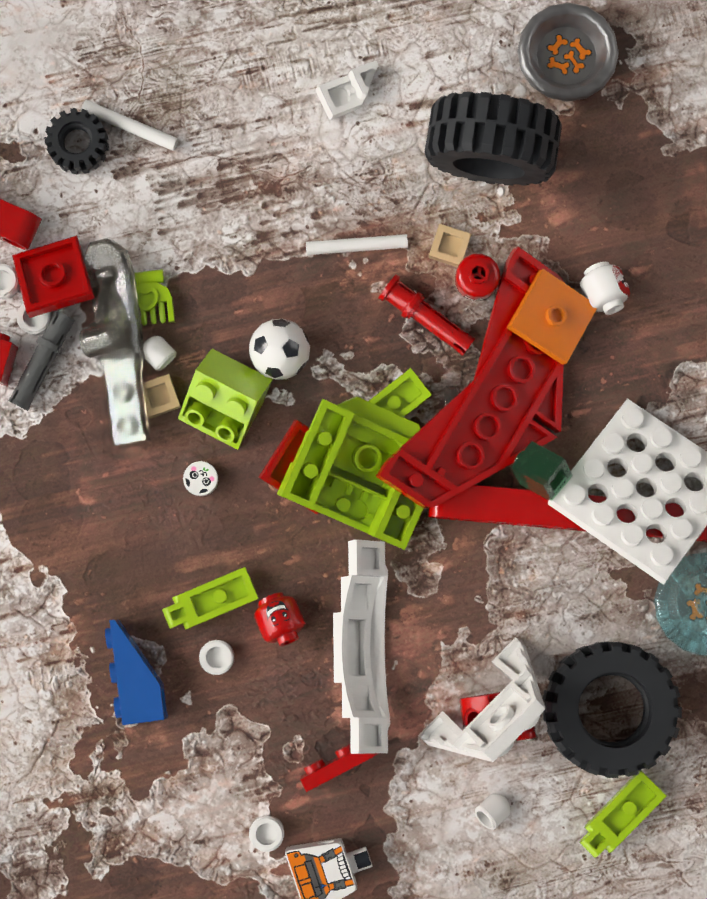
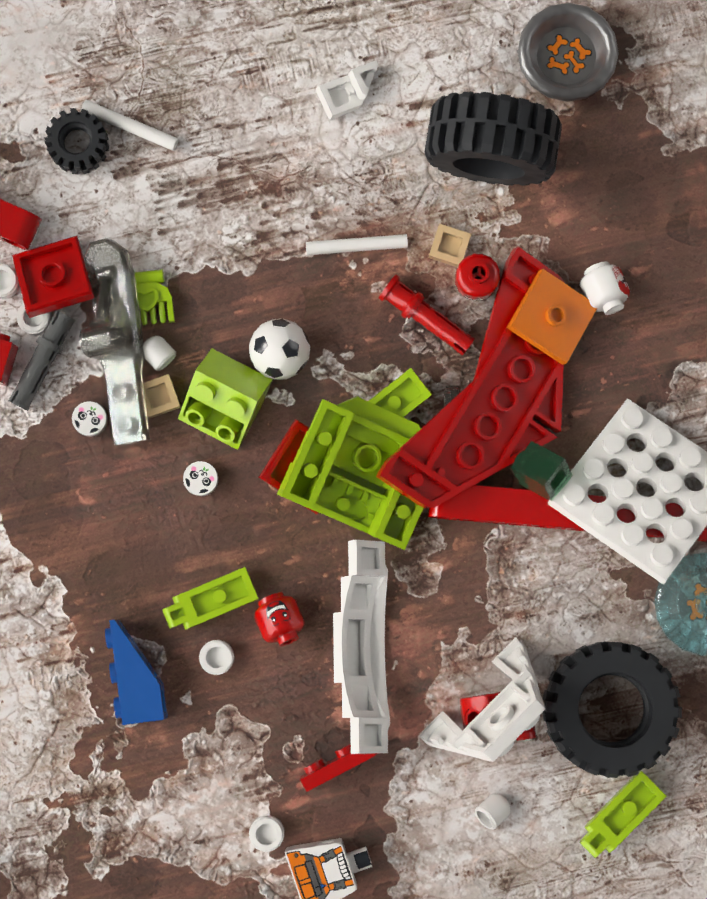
none -> white tile [72,401,108,437]

